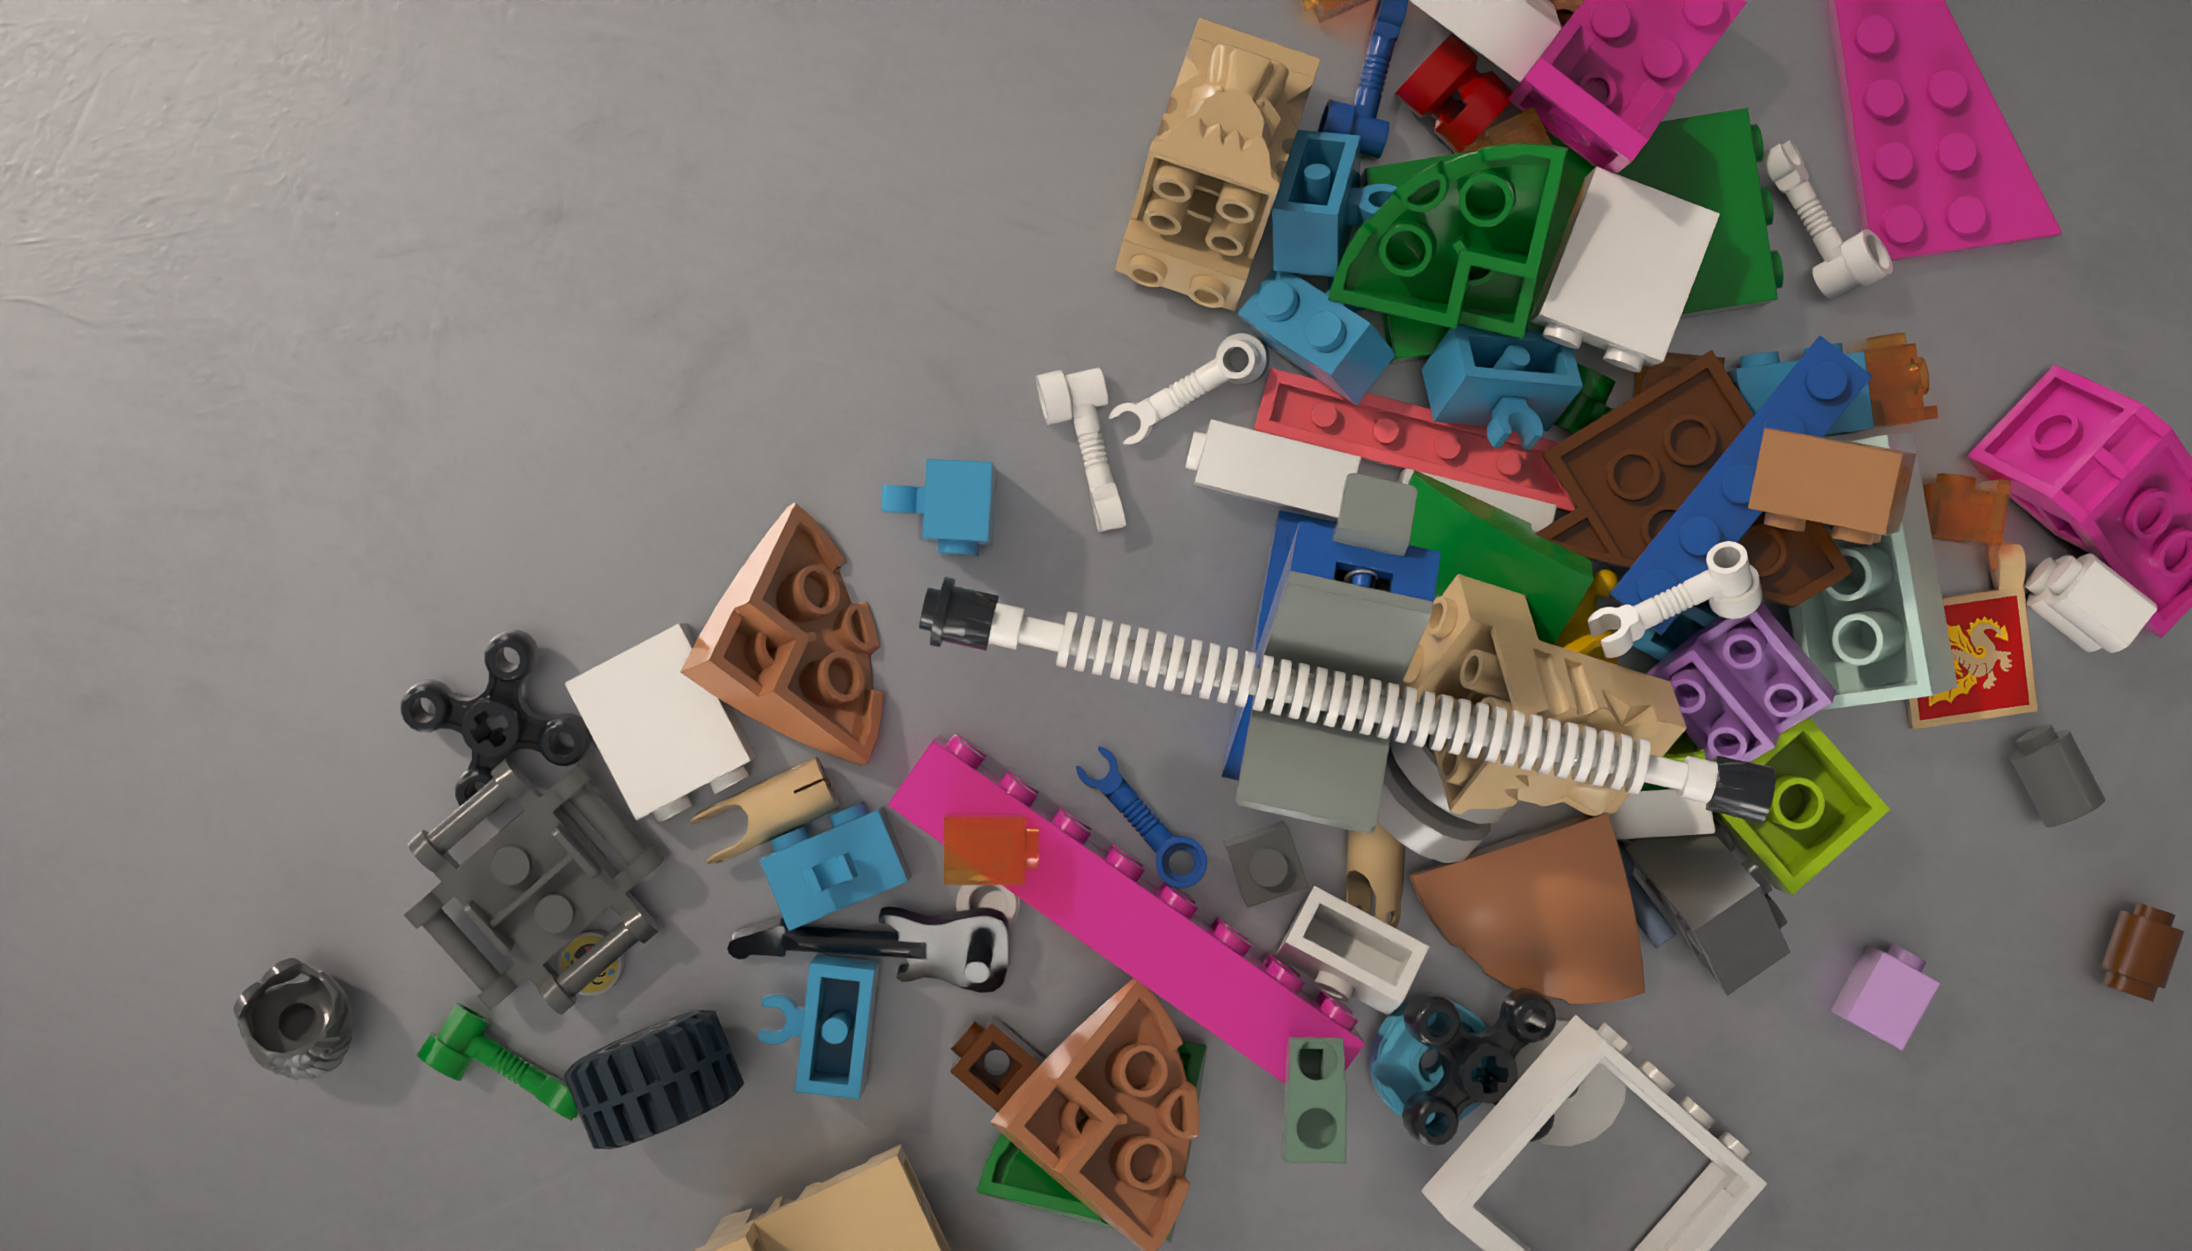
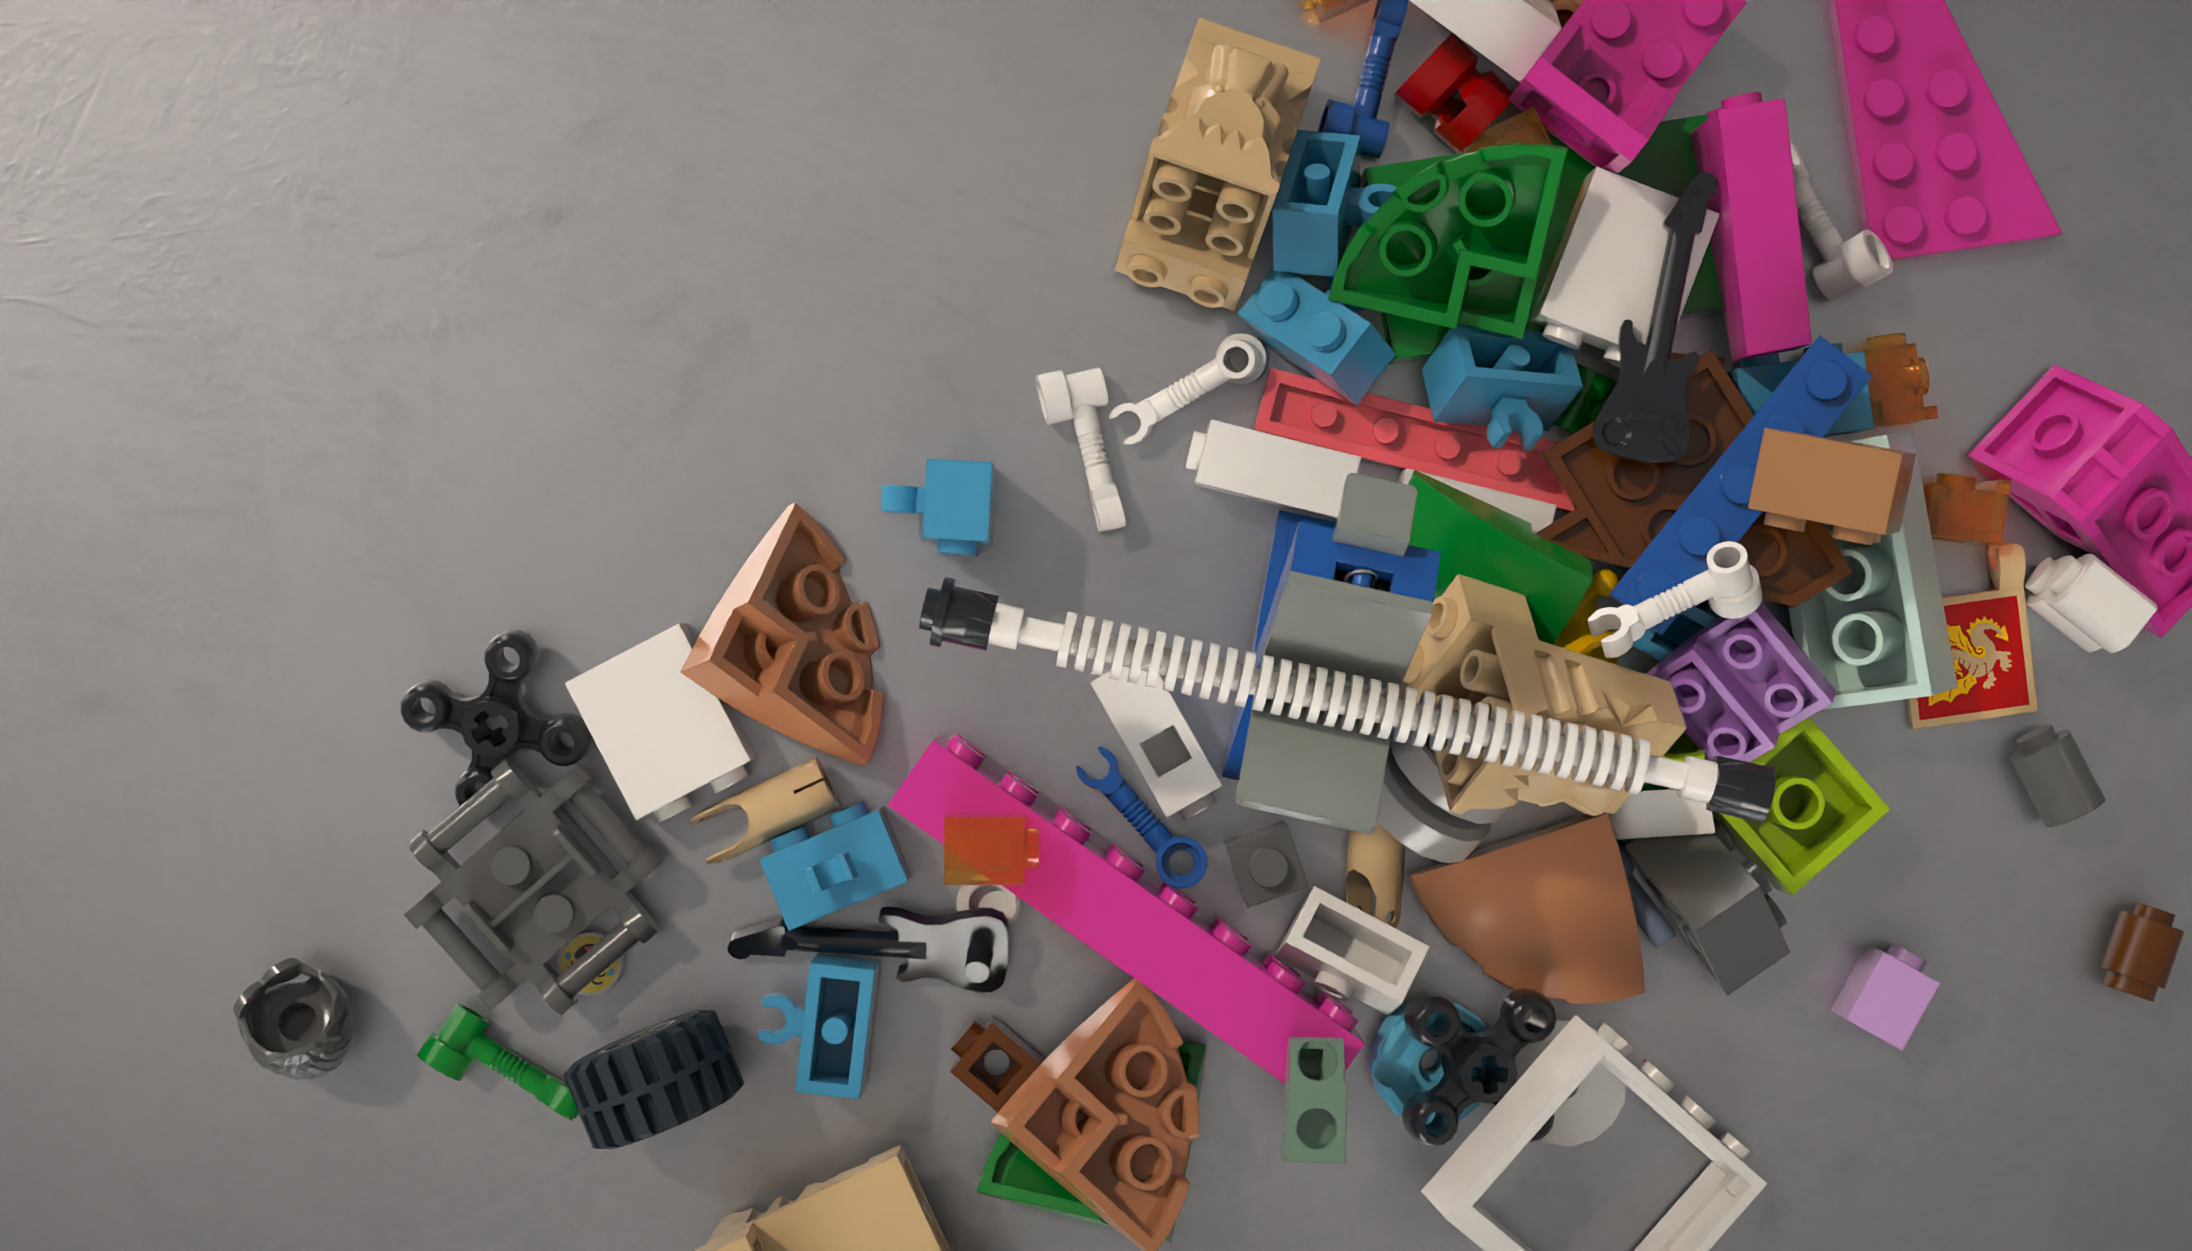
none -> white brick [1090,667,1223,820]
none -> black piece [1592,172,1718,463]
none -> dark pink slope [1690,92,1812,362]

